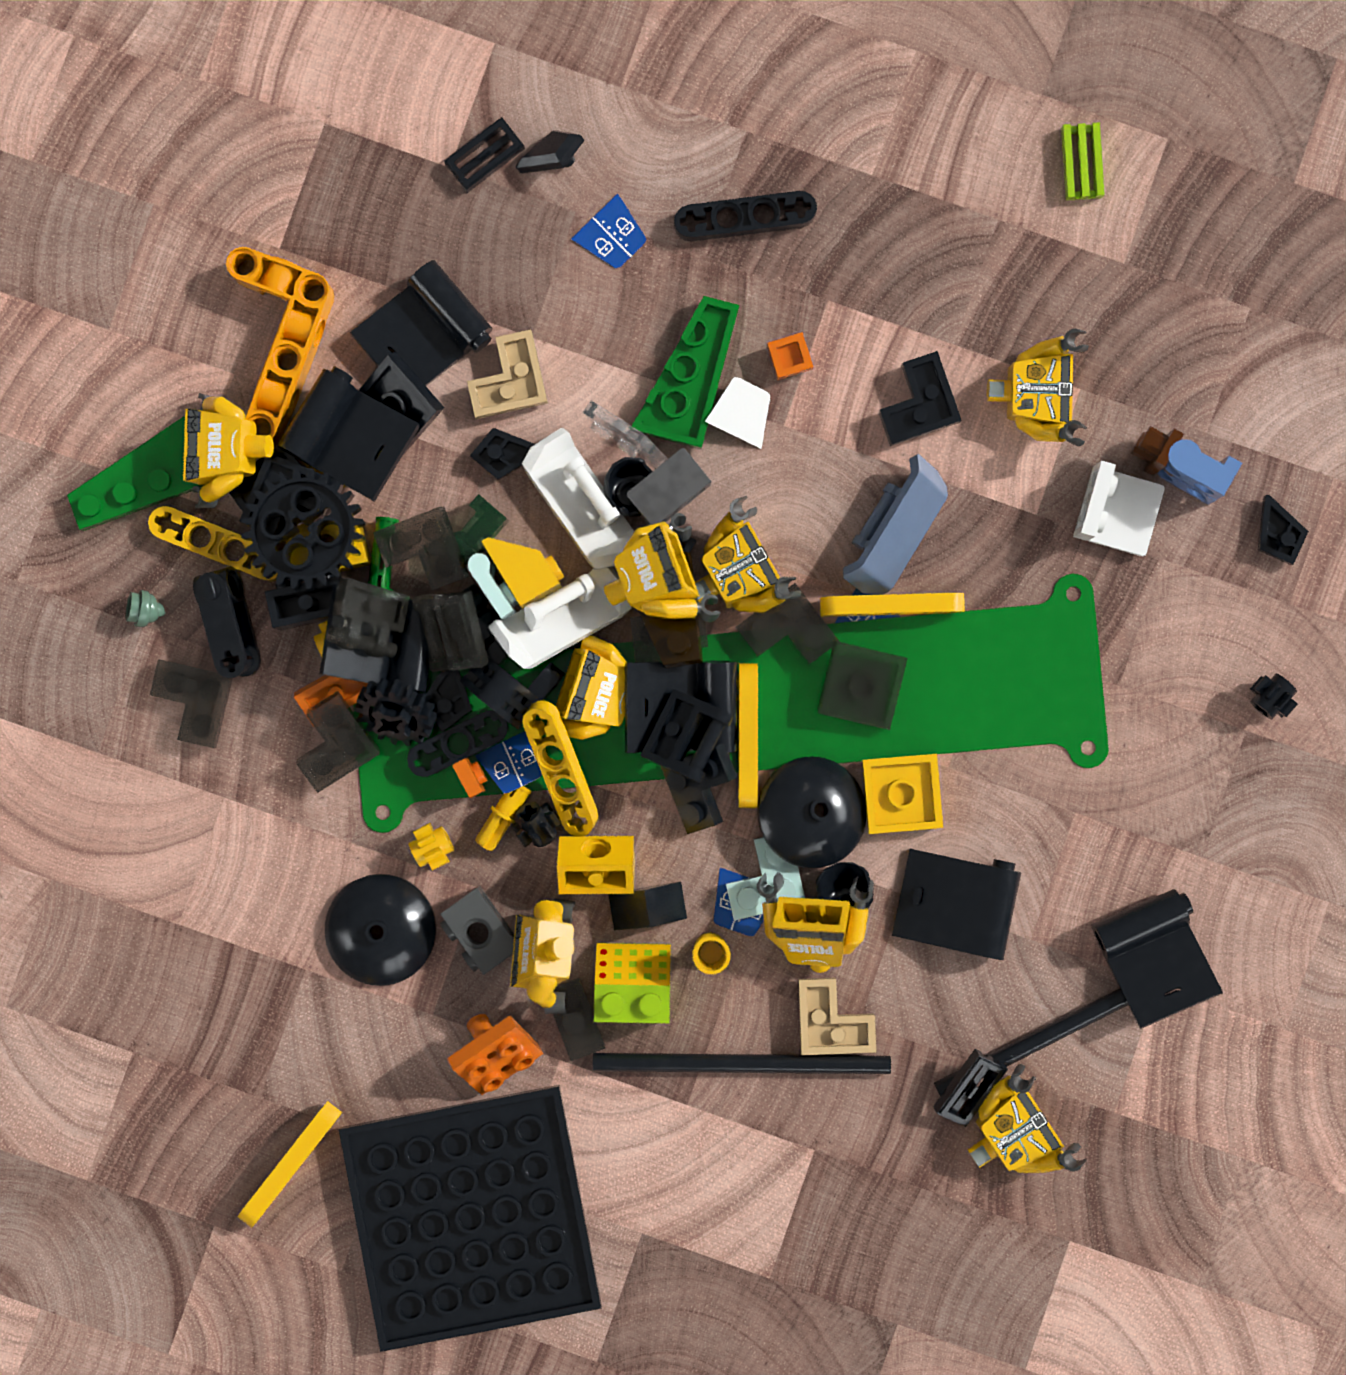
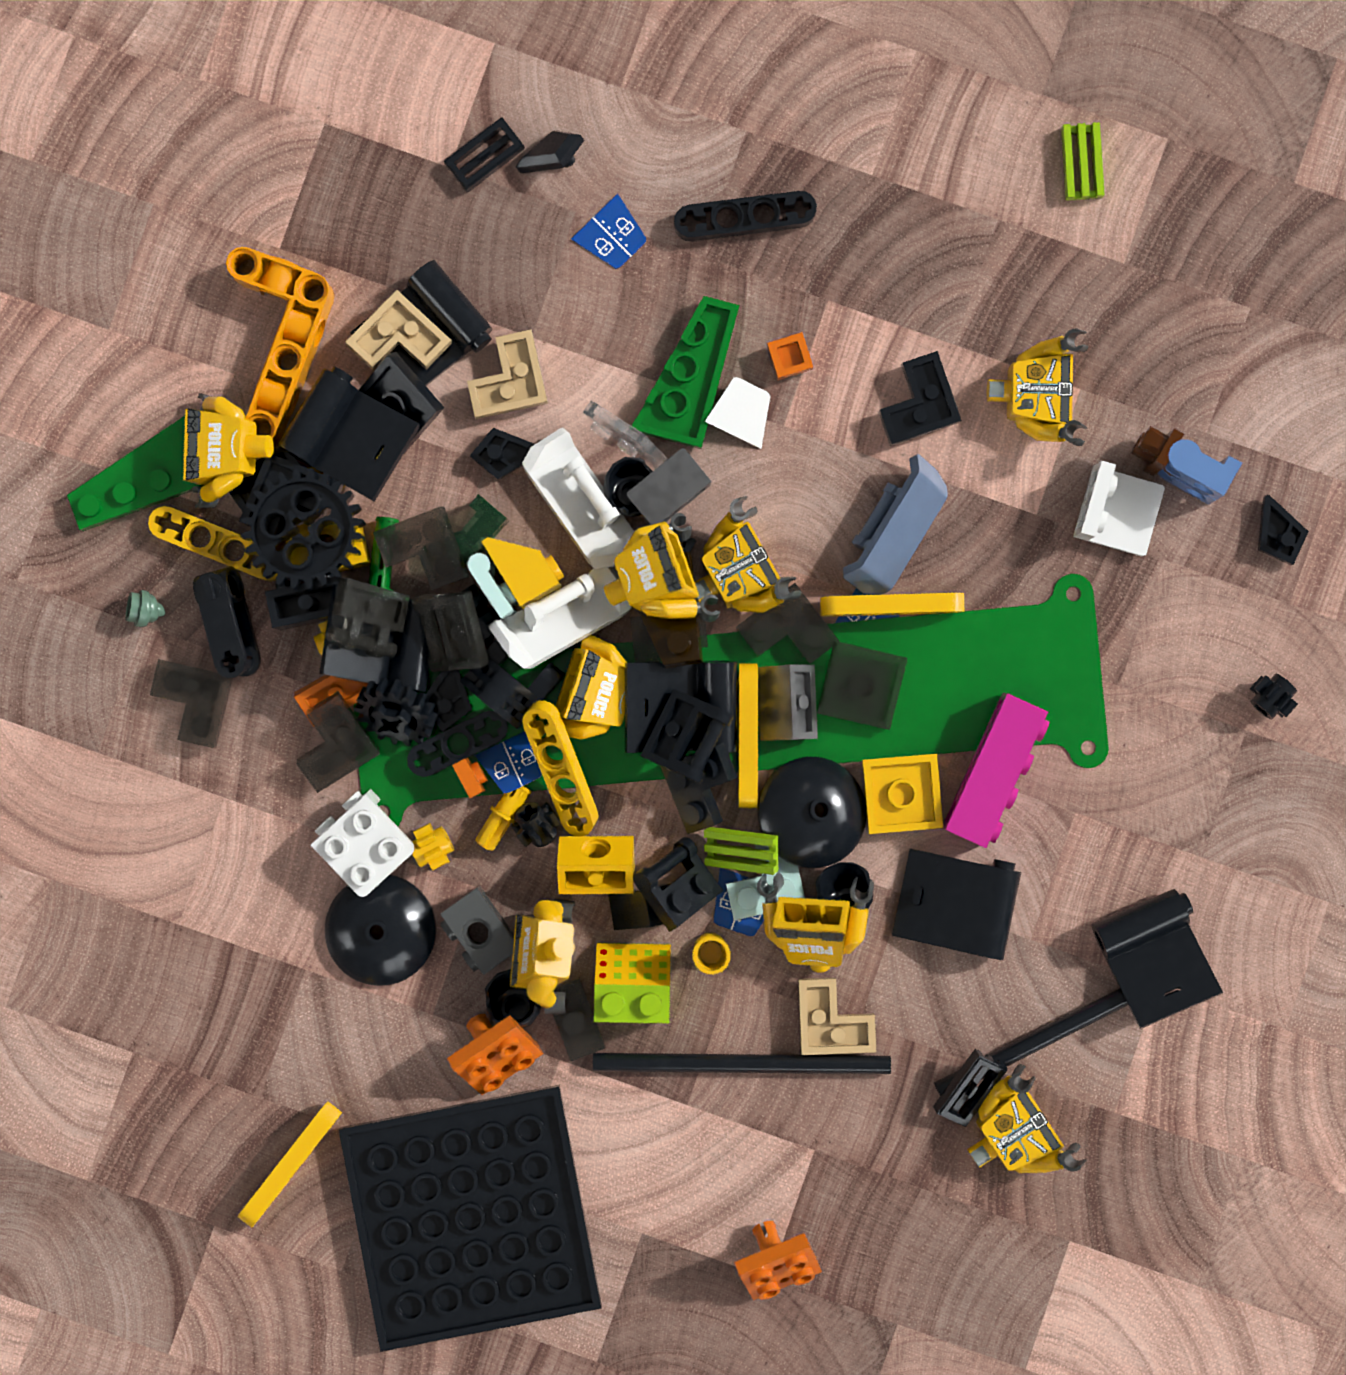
none -> white bracket [311,789,415,897]
none -> tan plate [345,290,452,371]
none -> black hair [485,969,542,1028]
none -> black plate [633,837,723,932]
none -> lime tile [704,827,778,875]
none -> orange plate [734,1221,822,1301]
none -> flat silver panel [758,665,818,741]
none -> dark pink brick [943,693,1049,848]

